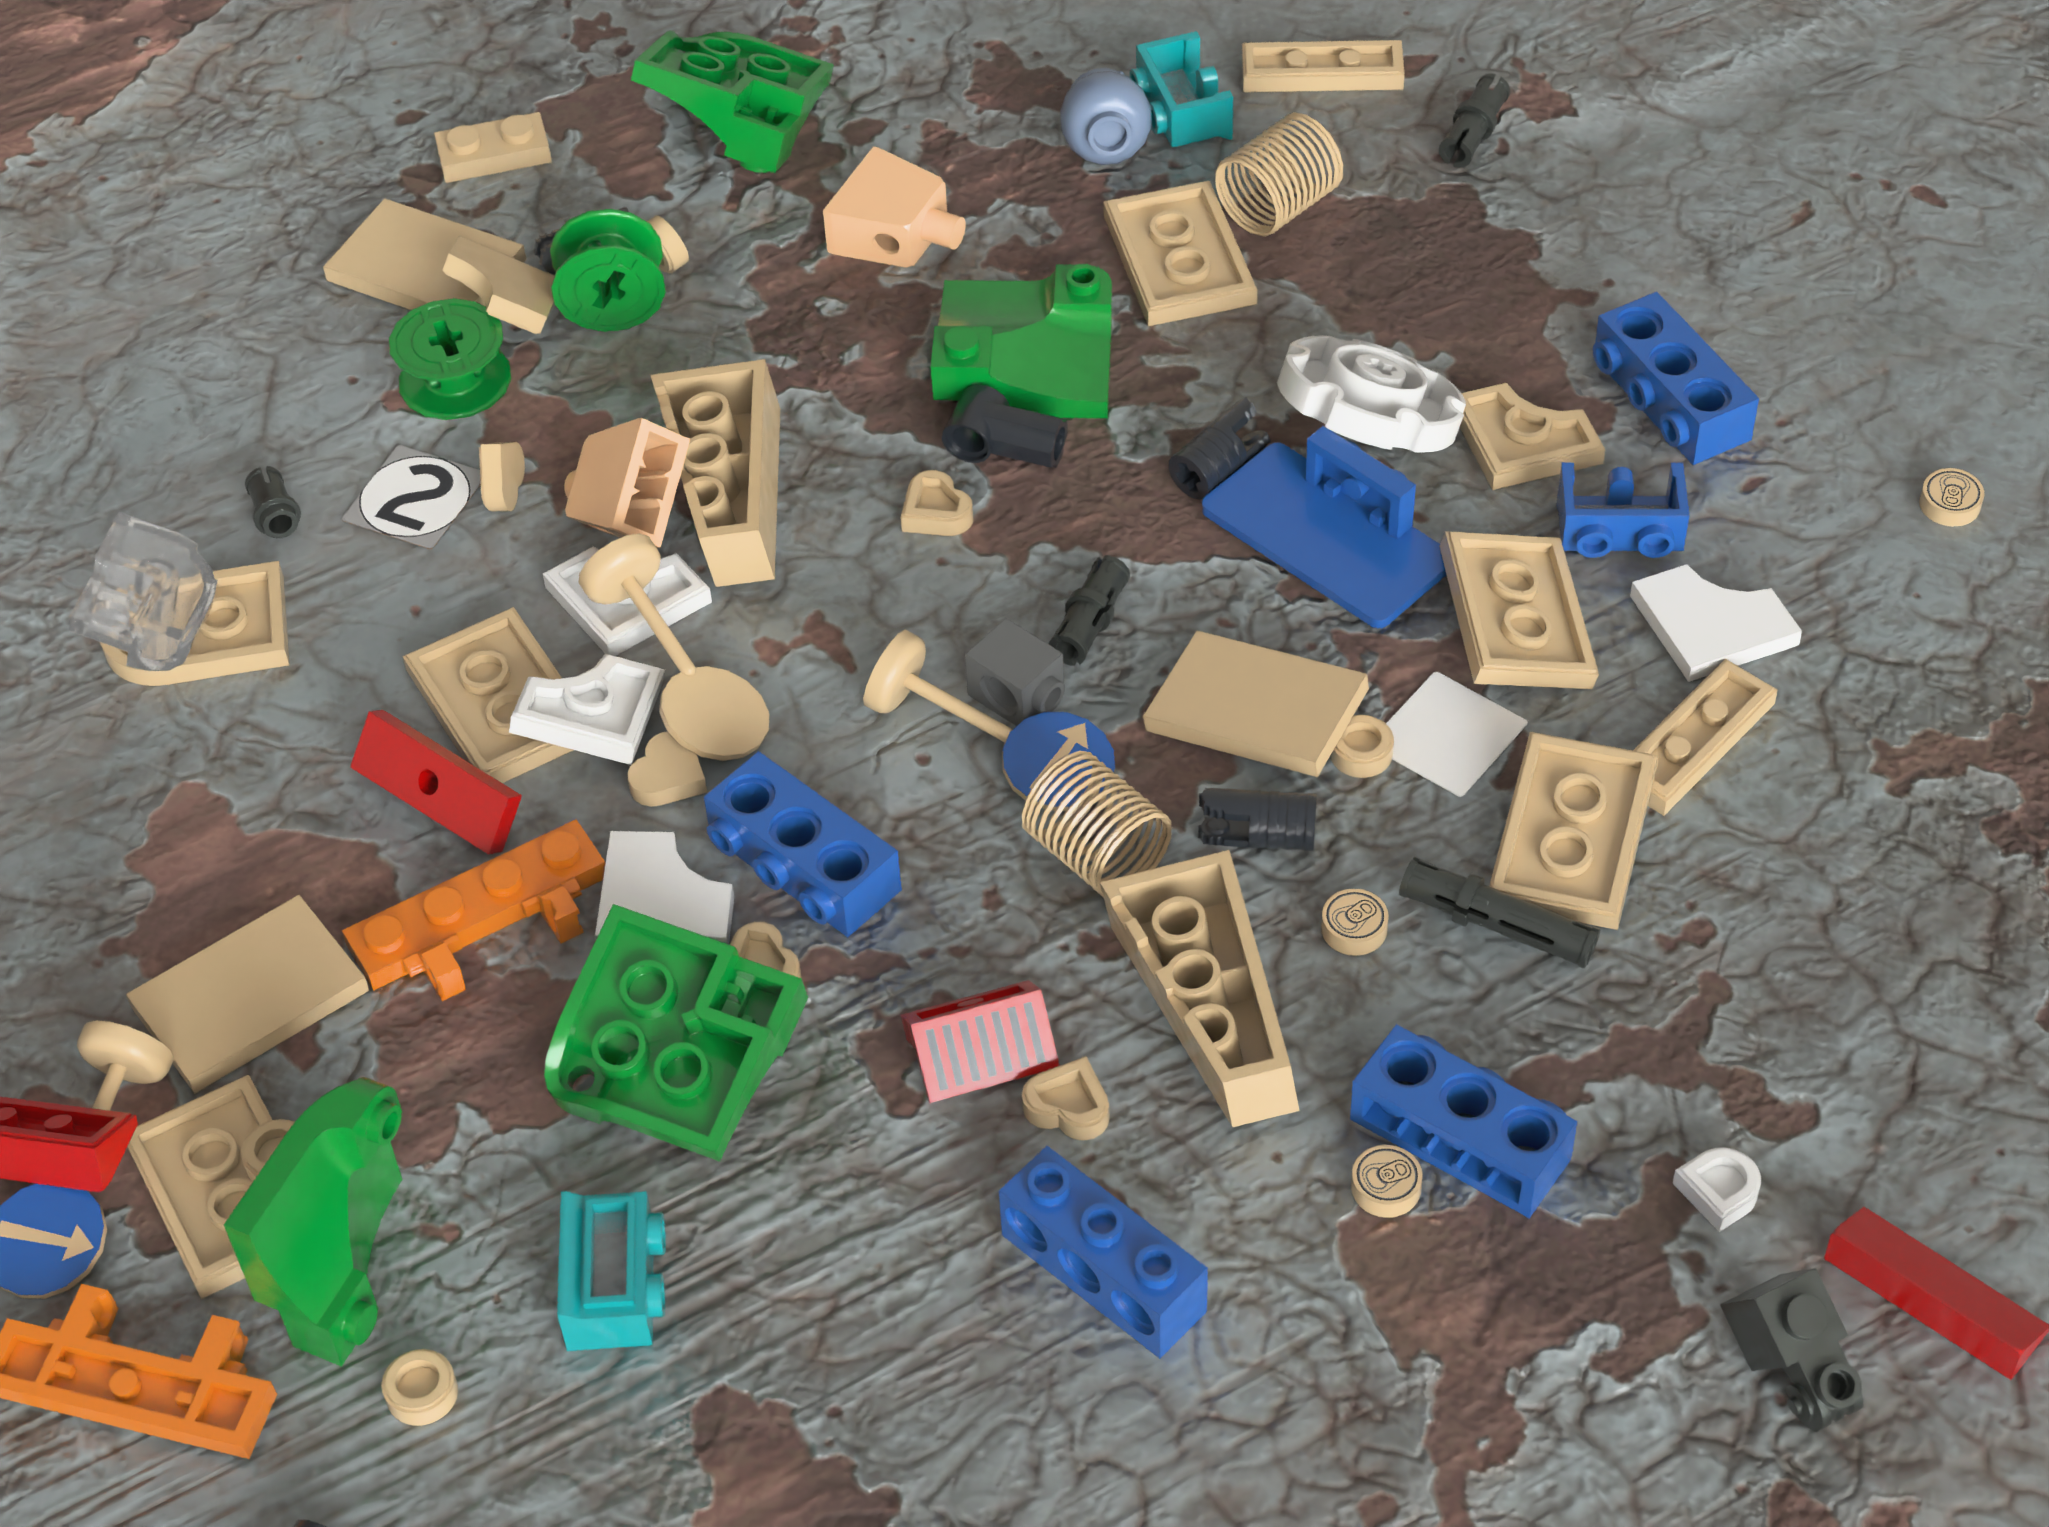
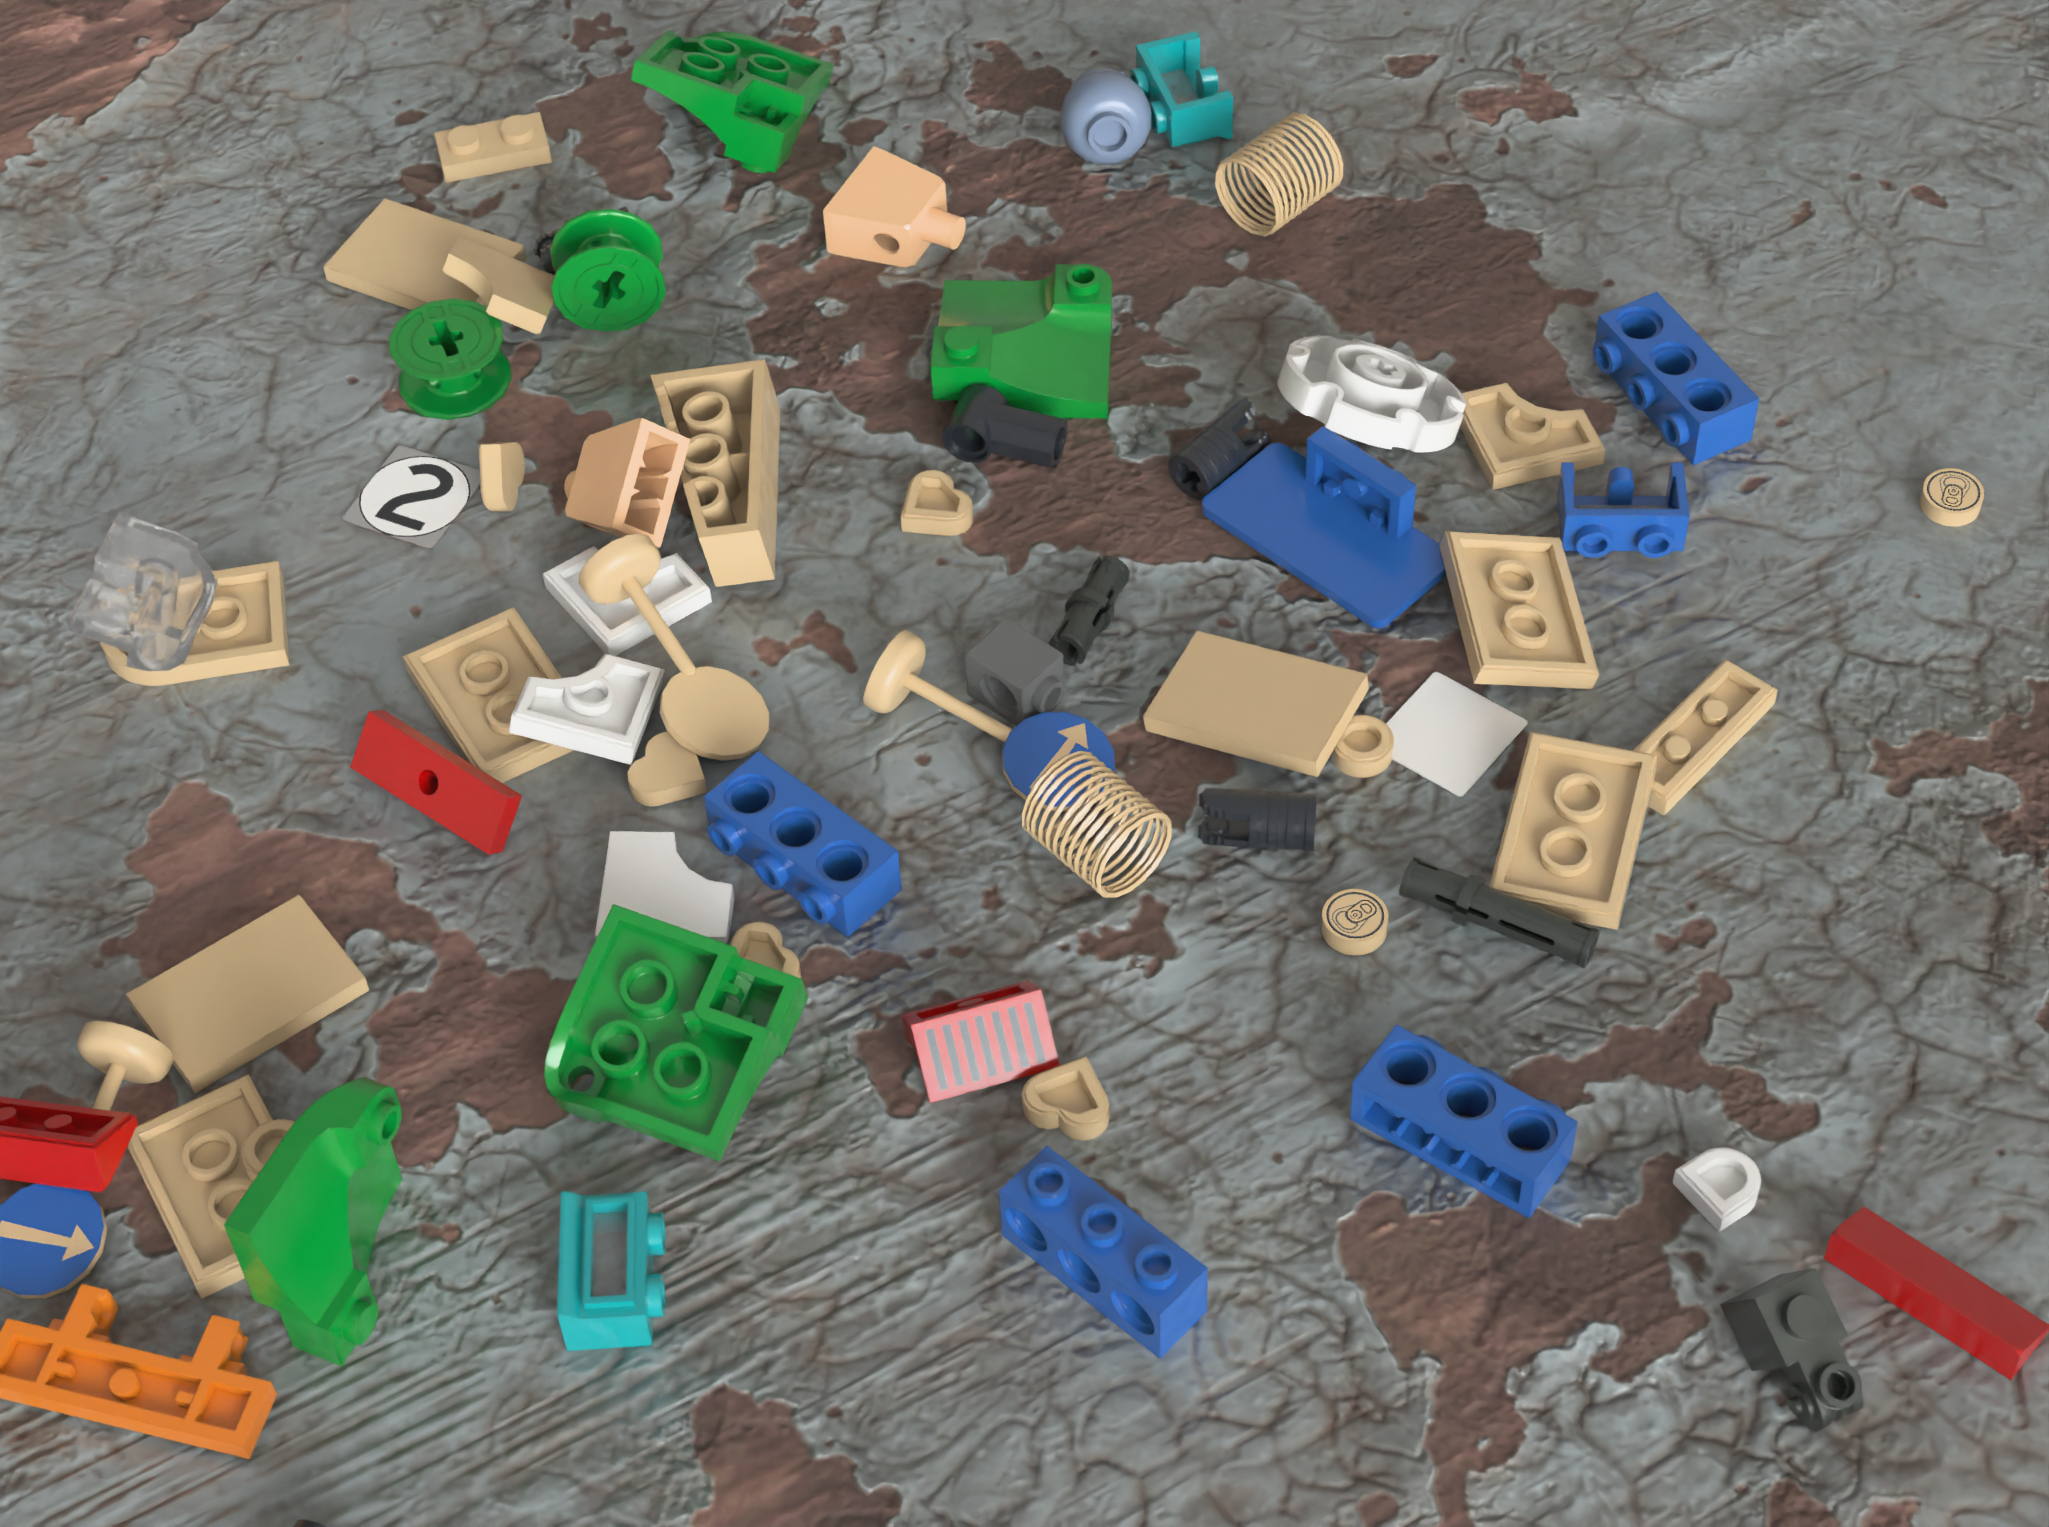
pearl dark grey pin [245,466,301,538] -> none
orange hinge [342,819,606,1001] -> none
tan tile [382,1349,458,1426] -> none
tan tile [647,216,689,273] -> none
tan wedge [1100,850,1299,1127] -> none
tan tile [1103,181,1257,326] -> none
tan tile [1242,40,1405,92] -> none
tan tile [1351,1145,1422,1218] -> none
pearl dark grey pin [1439,73,1511,168] -> none
white tile [1630,564,1802,682] -> none

